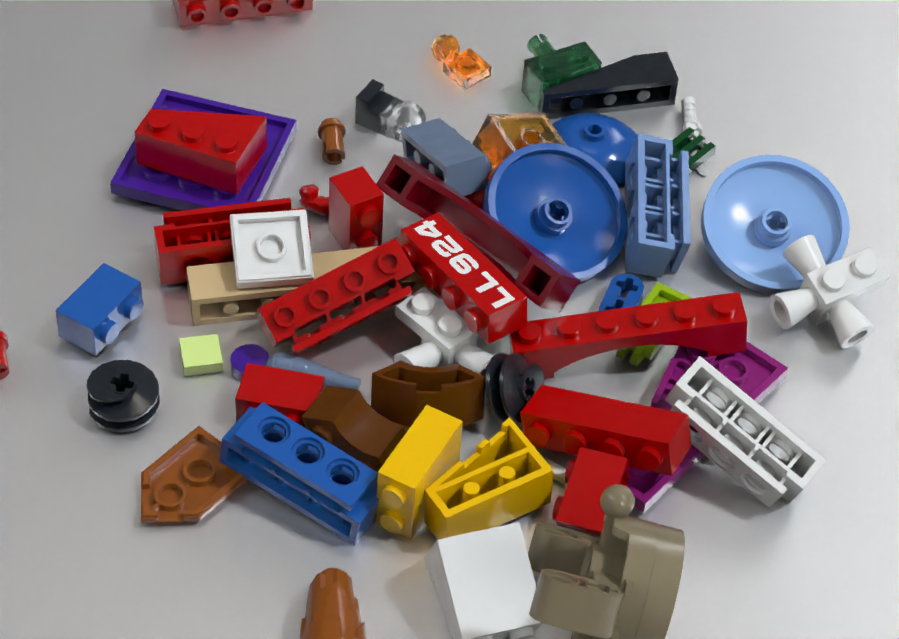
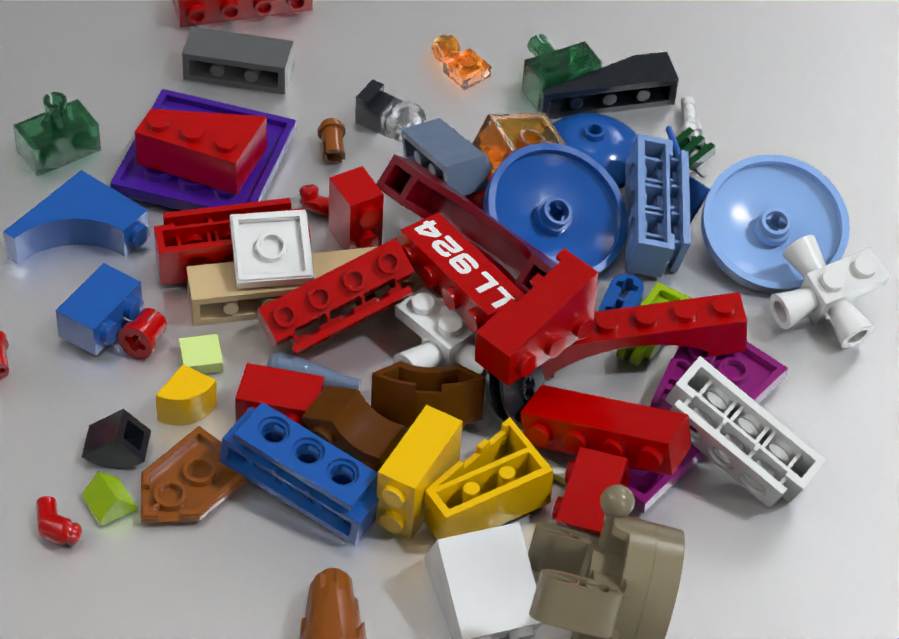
black piece [86,360,160,433] -> none
dark purple tile [230,344,269,381] -> none
none -> blue arch [3,170,150,264]
none -> clear green brick [13,92,101,177]
none -> red arm [36,496,82,545]
none -> black brick [81,409,151,469]
none -> lime slope [81,471,138,527]
none -> red bush [118,308,167,359]
none -> yellow brick [156,364,217,425]
none -> dark grey brick [182,26,294,94]
none -> red wedge [475,248,599,386]
none -> blue piece [665,126,711,224]

